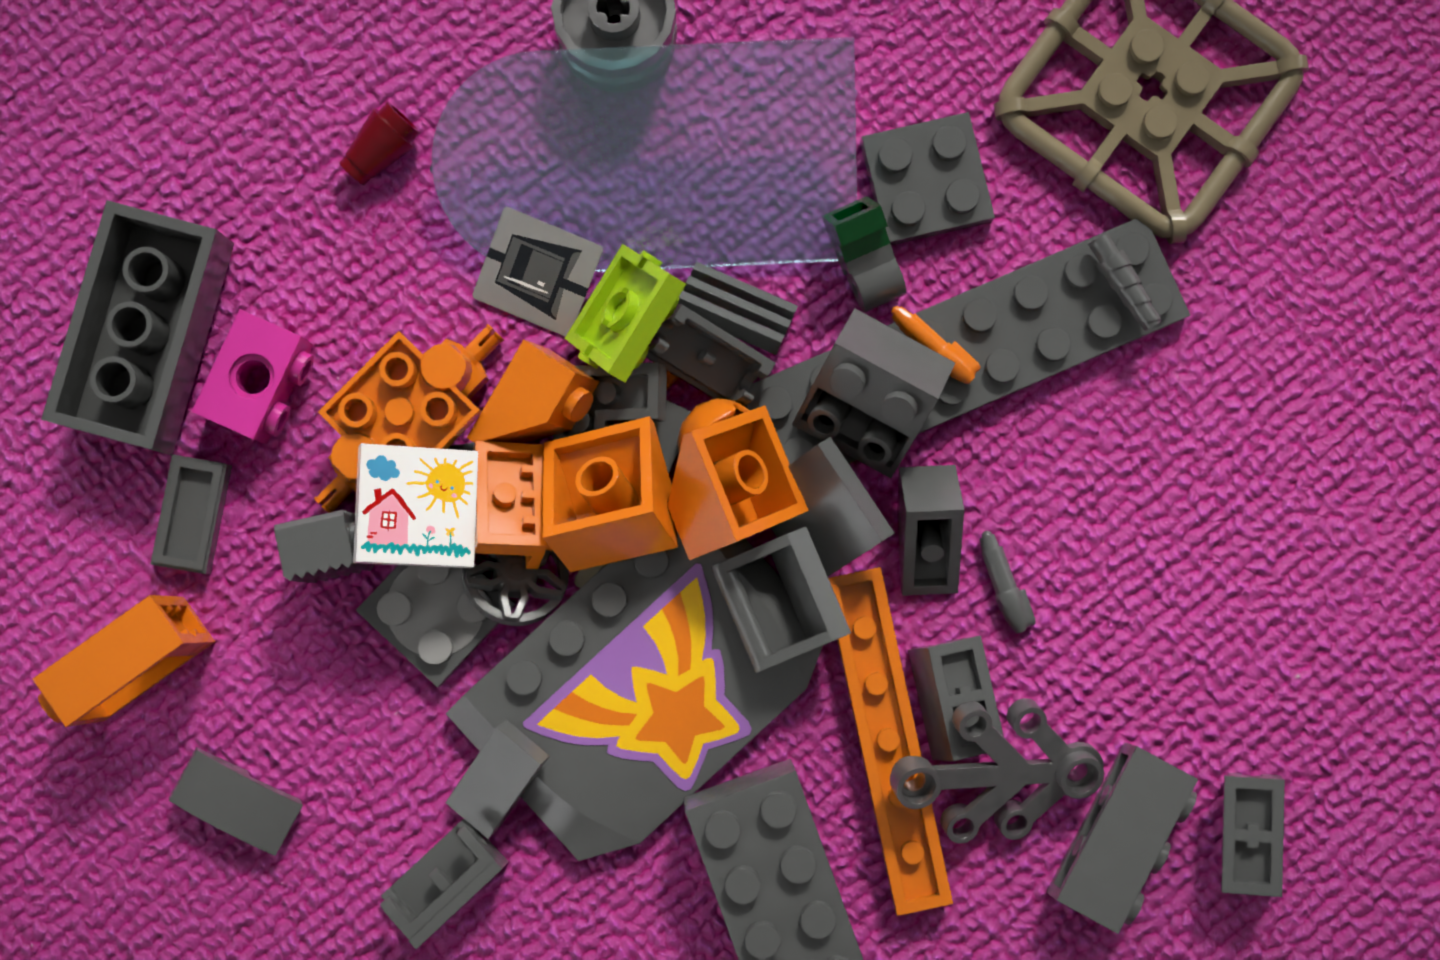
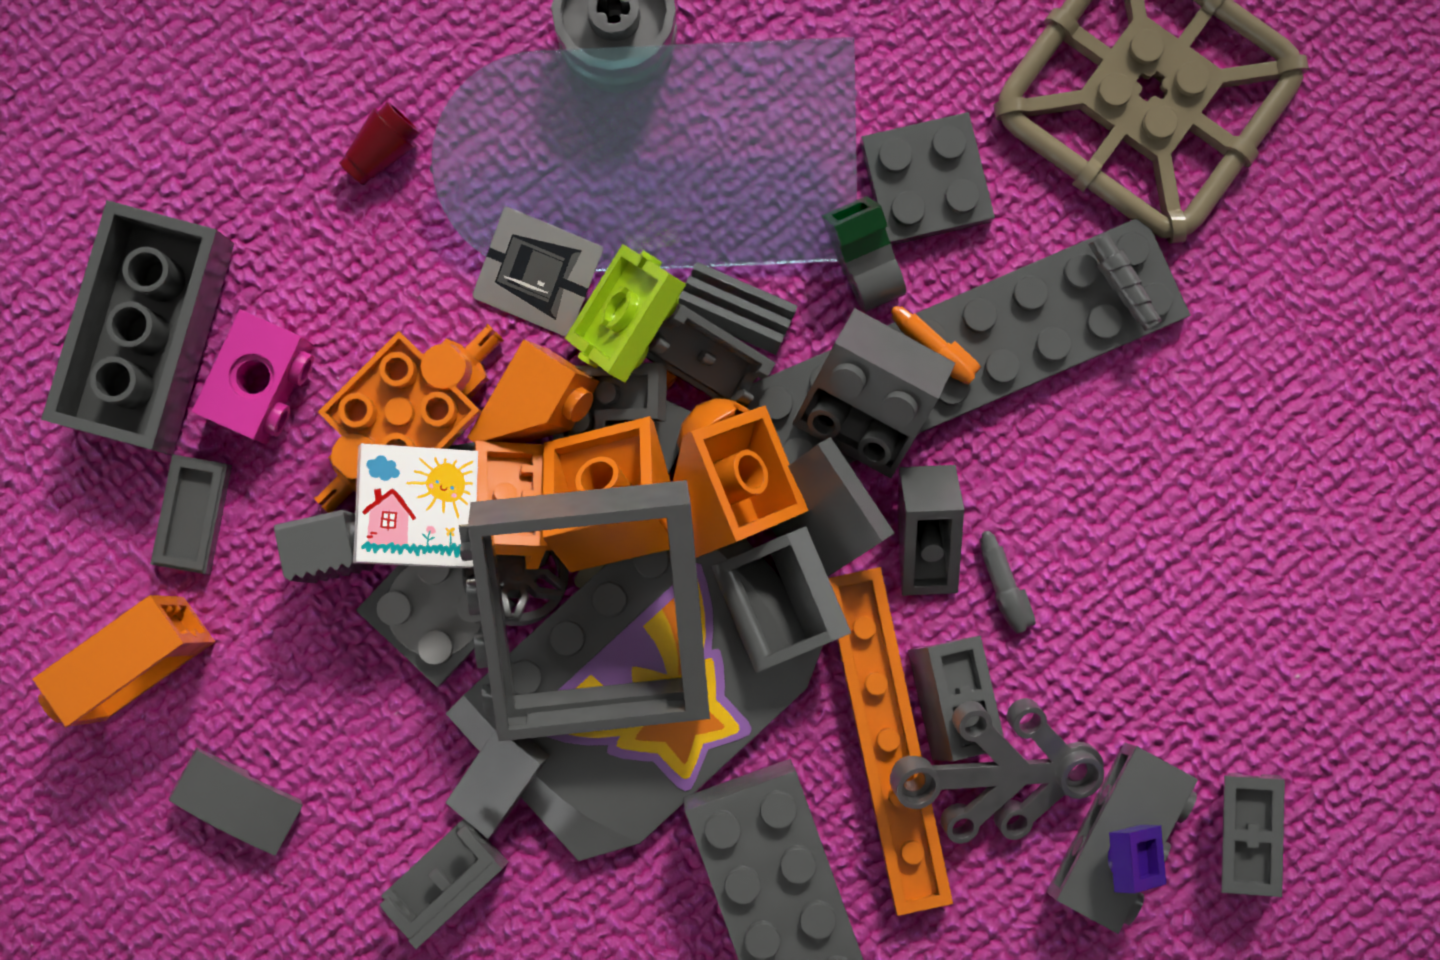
none -> dark grey window [459,480,710,741]
none -> dark purple plate [1108,825,1166,894]

